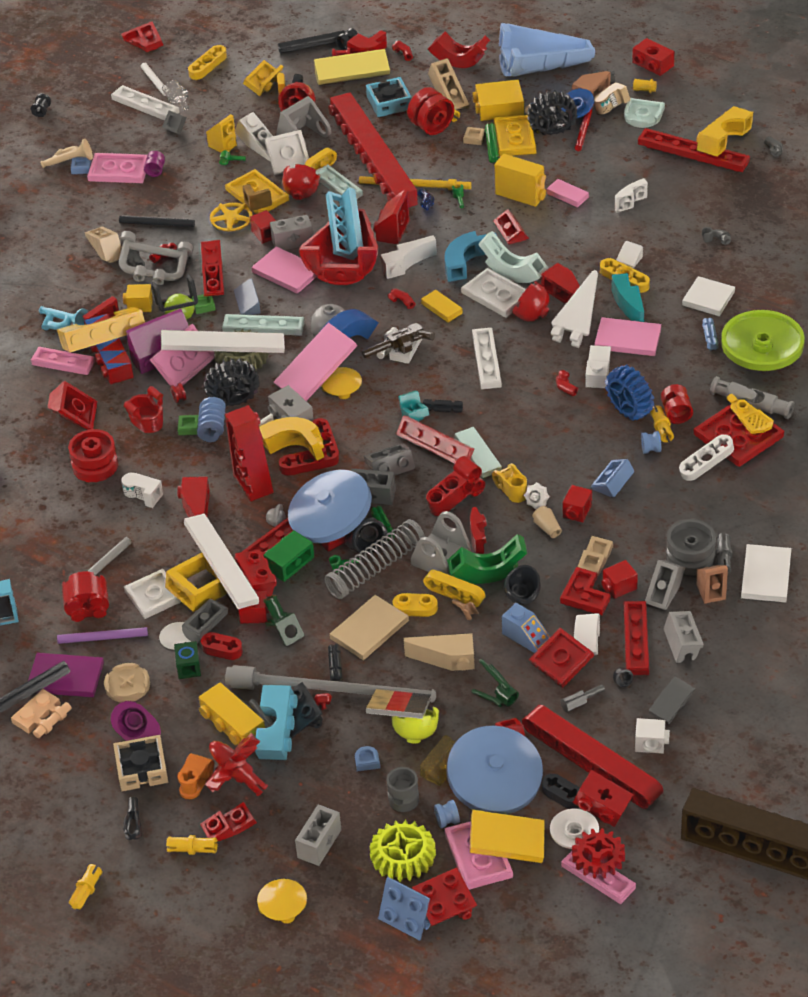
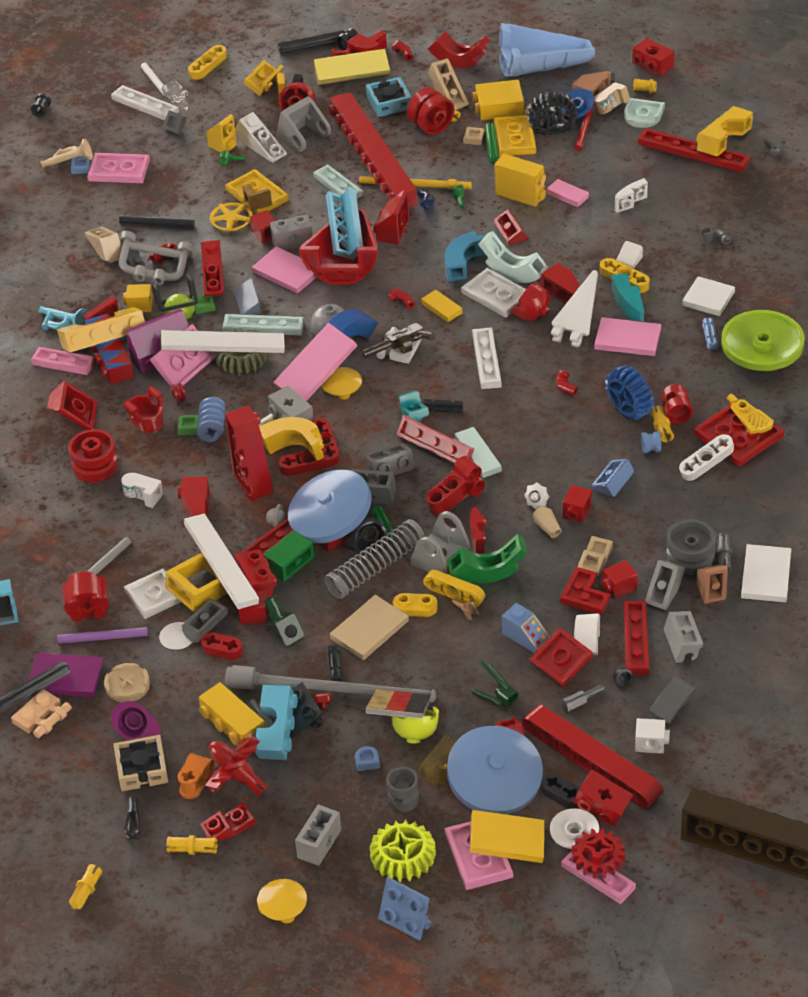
red wing [121,22,164,52] -> none
magenta wheel [144,151,165,177] -> none
dark green brick [174,641,201,679] -> none
black gear [204,358,260,406] -> none
white tile [265,130,309,175] -> none
red cylinder [282,164,320,200] -> none
yellow plate [305,148,337,170] -> none
green hand [329,555,359,572] -> none
white slope [381,235,437,279] -> none
tan slope [404,634,475,671] -> none
red hinge [412,868,477,926] -> none
medium blue wheel [434,800,460,828] -> none
yellow piece [492,463,527,503] -> none
black hair [504,565,541,605] -> none
white slope [586,345,611,388] -> none
light grey piece [710,376,795,419] -> none

